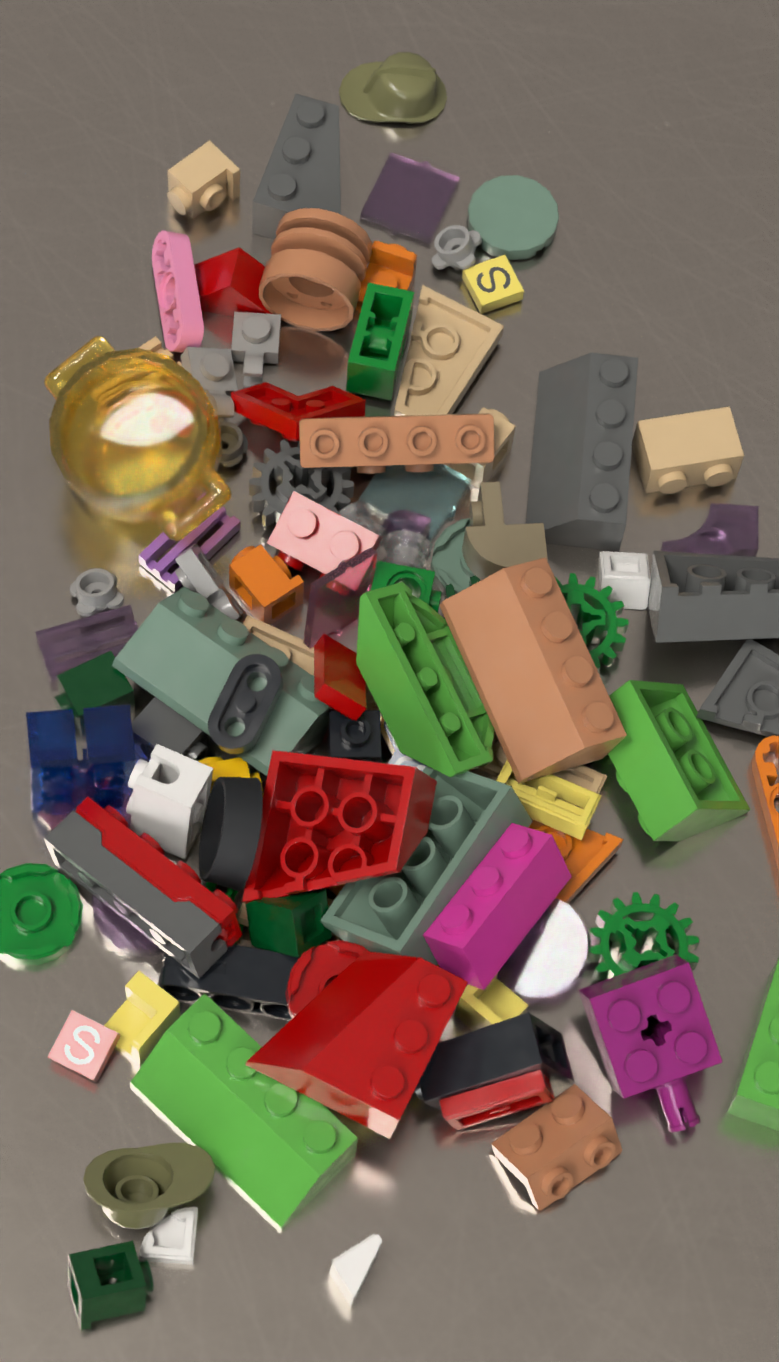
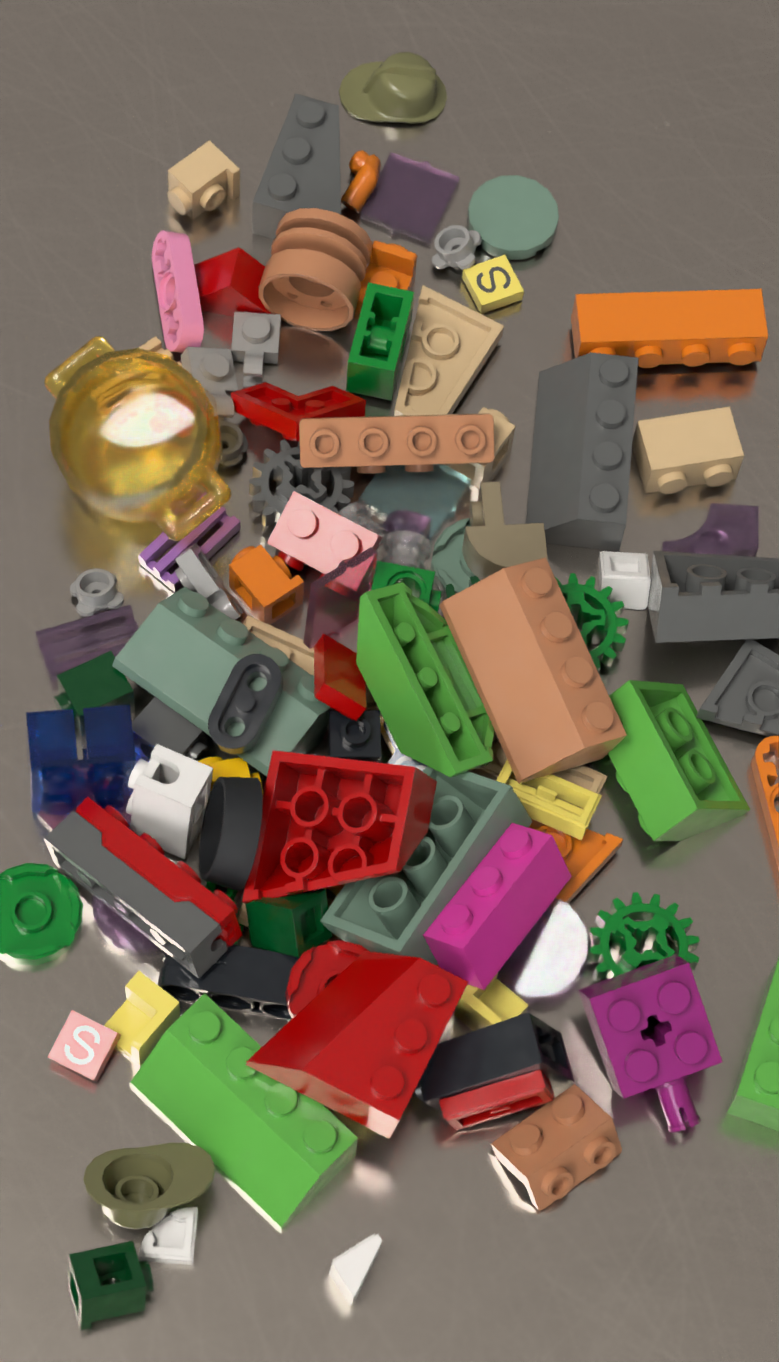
none -> orange arm [341,150,381,213]
none -> orange brick [571,289,768,368]

